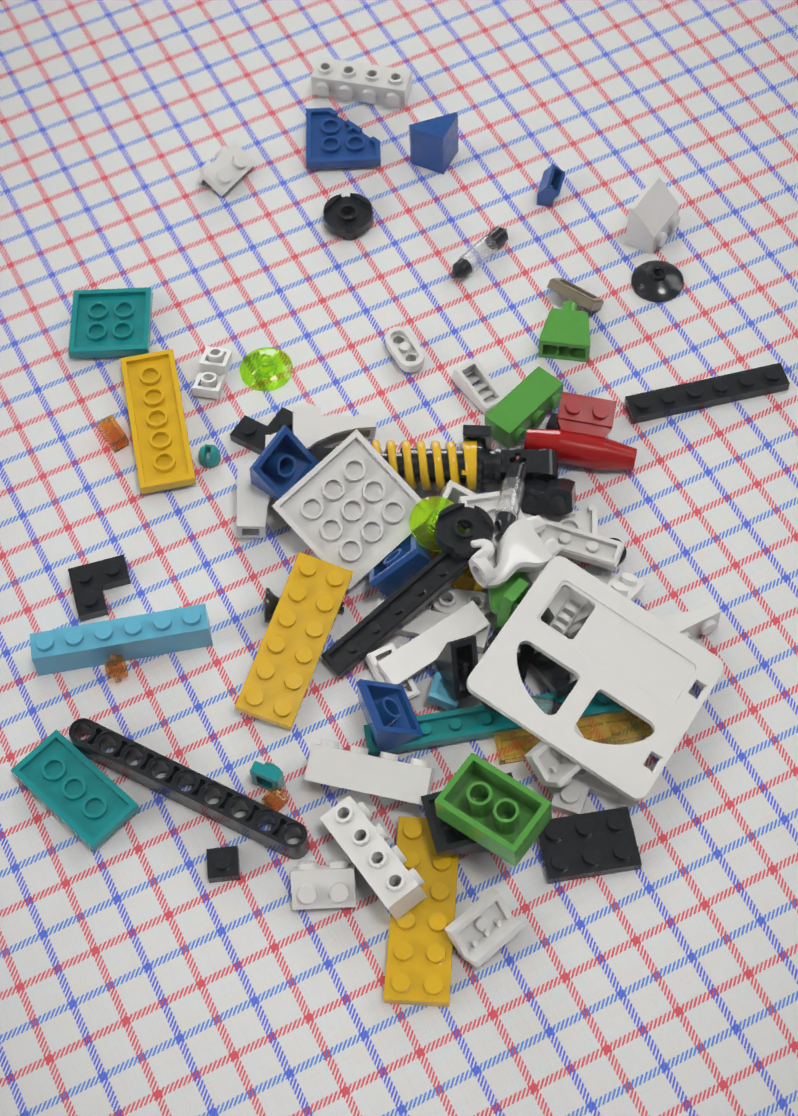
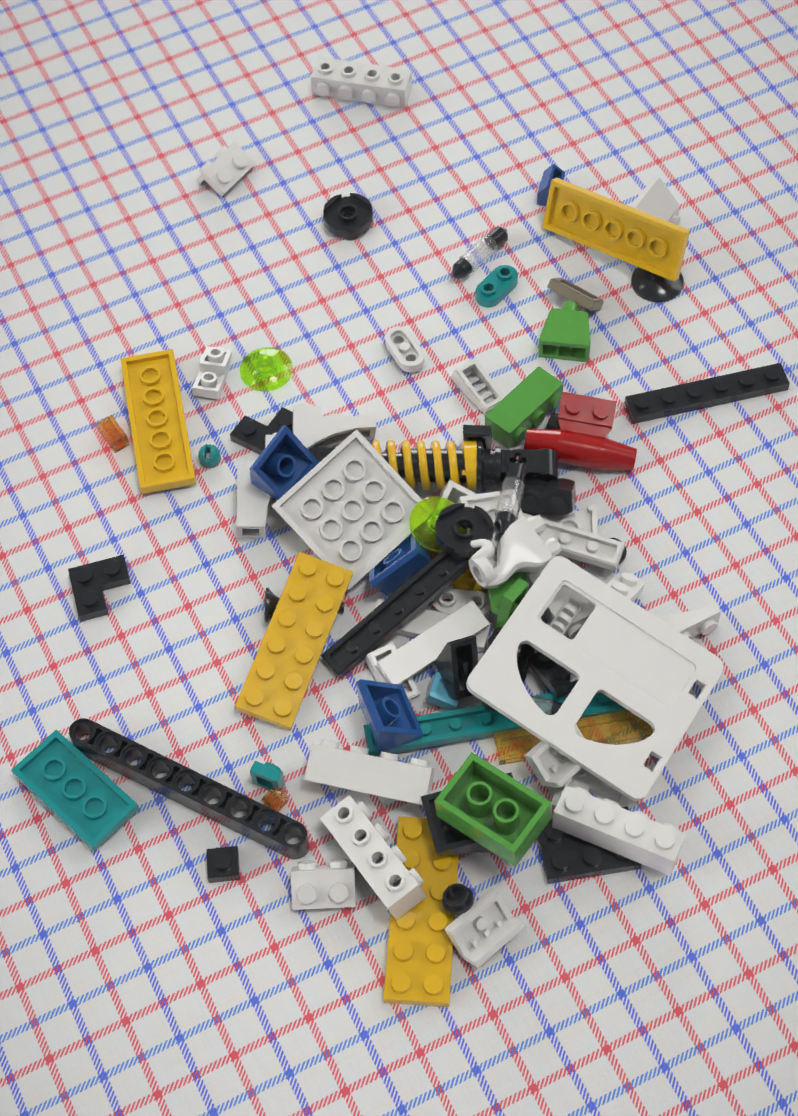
medium azure brick [30,603,213,676] -> none
teal plate [68,287,153,359] -> none
clear orange plate [104,653,128,683] -> none
blue plate [306,108,381,169] -> none
blue slope [409,112,458,175] -> none
none -> black plate [442,883,474,915]
none -> teal plate [476,265,518,308]
none -> yellow plate [542,178,690,281]
none -> white brick [552,785,686,876]

